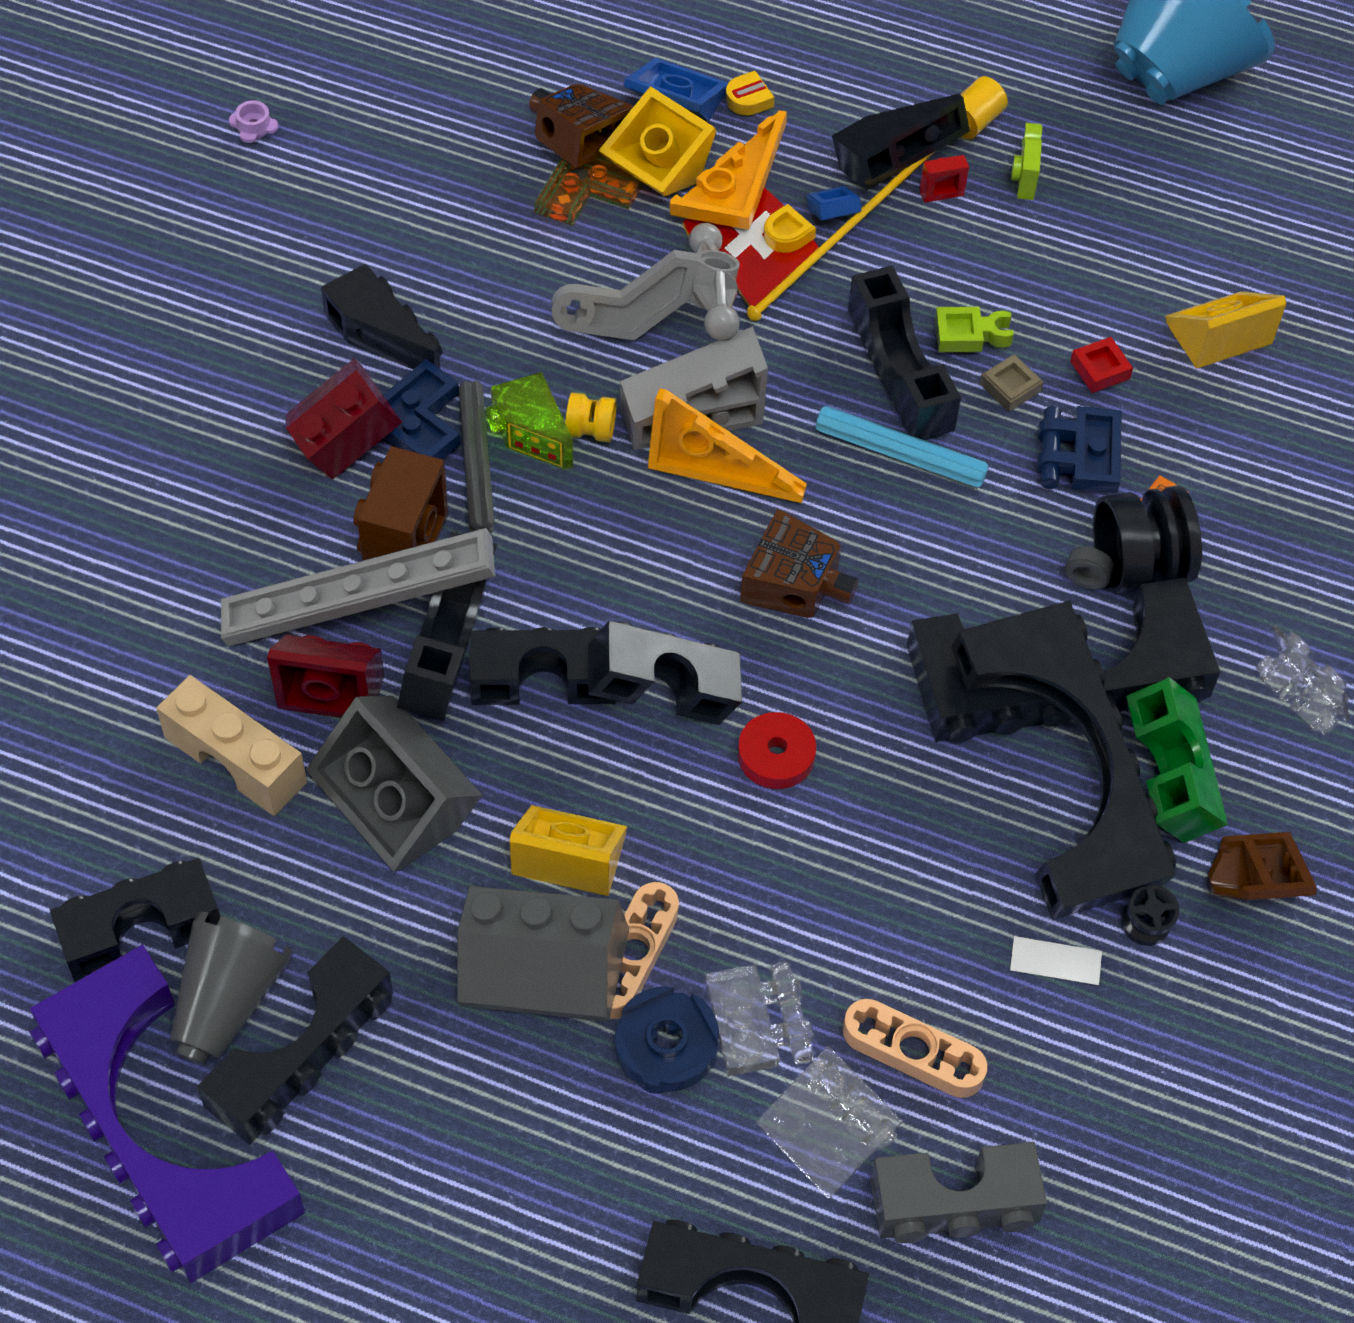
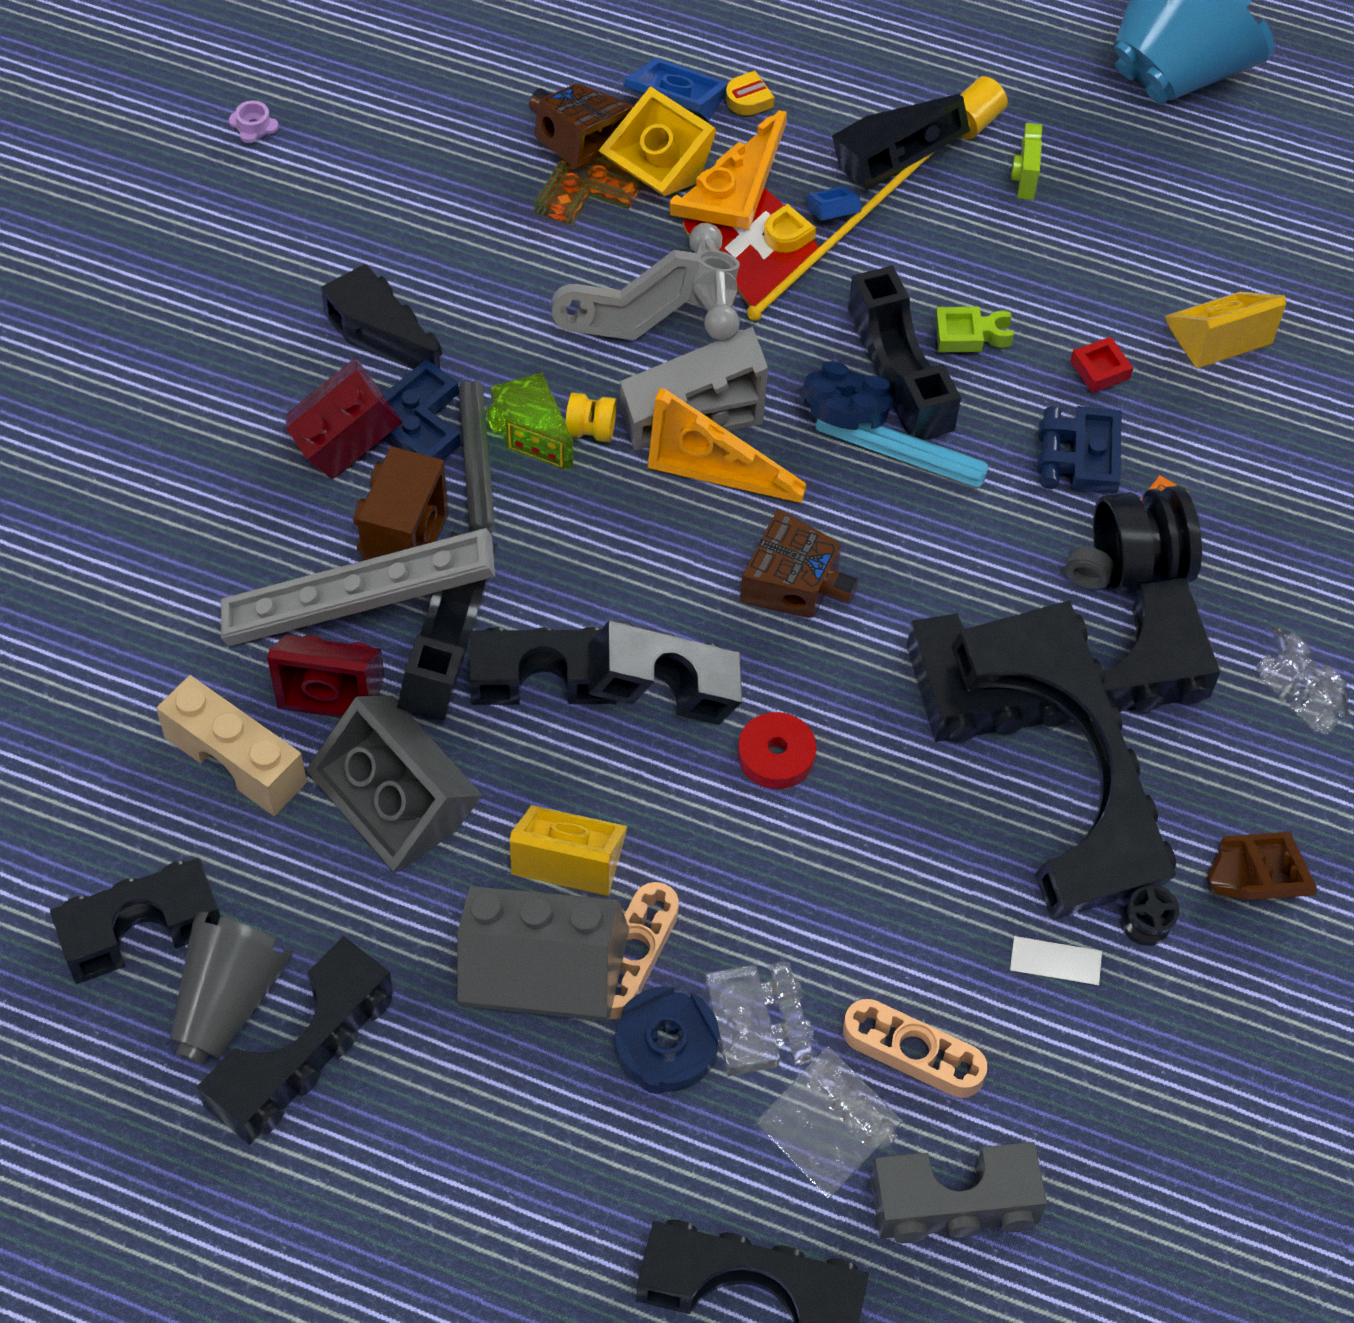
dark purple arch [29,944,305,1284] -> none
red plate [919,155,969,203] -> none
dark tan tile [980,354,1044,412] -> none
green arch [1126,677,1228,843] -> none
none -> dark blue plate [800,361,892,430]

